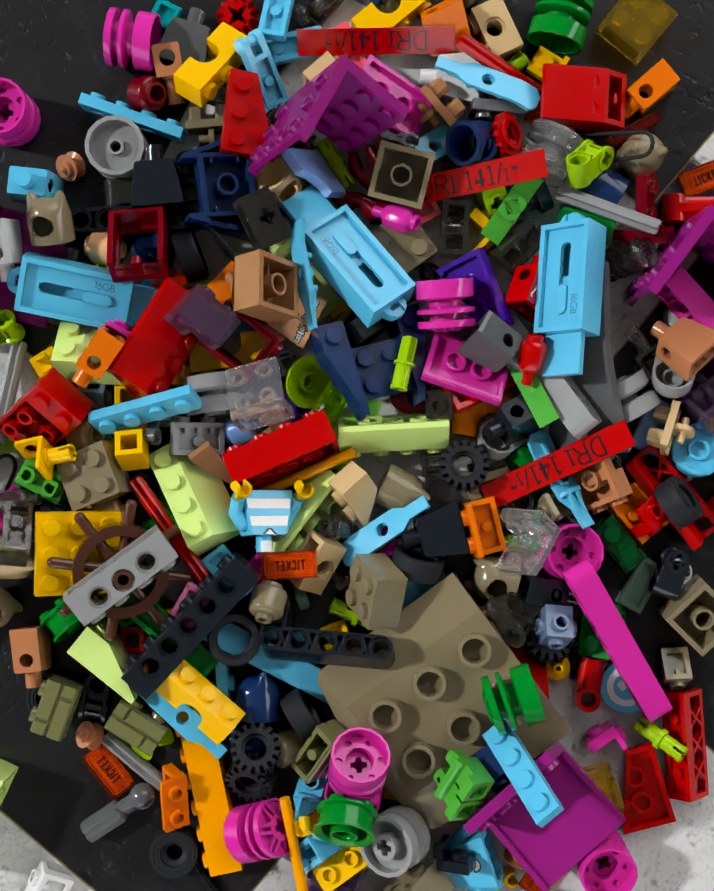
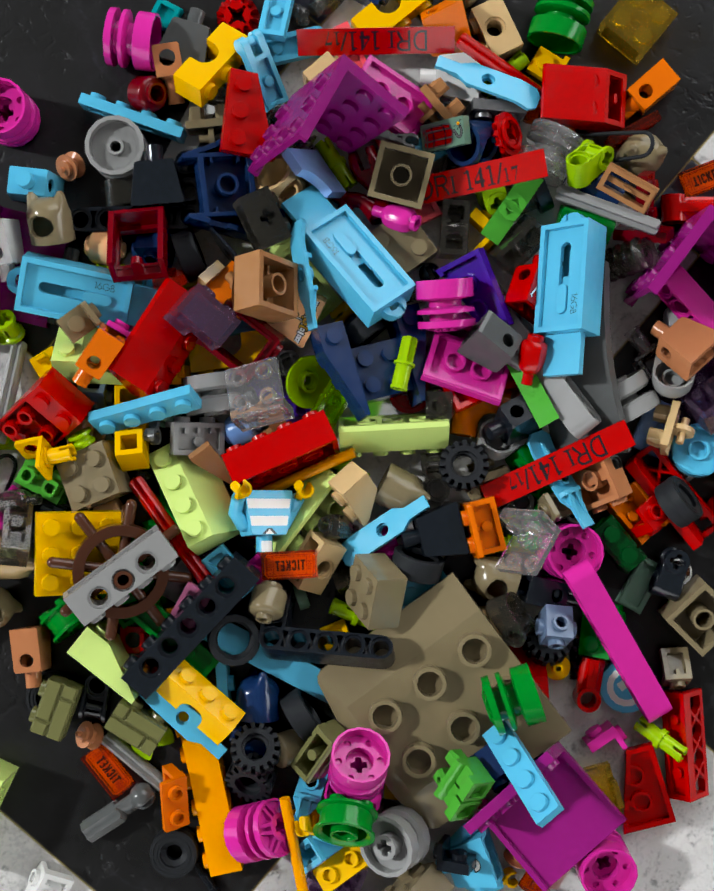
none -> dark tan bracket [55,300,102,344]
none -> lime bush [68,427,96,451]
none -> tan tile [197,260,225,292]
none -> tile [420,115,471,153]
none -> medium nougat tile [596,162,660,215]

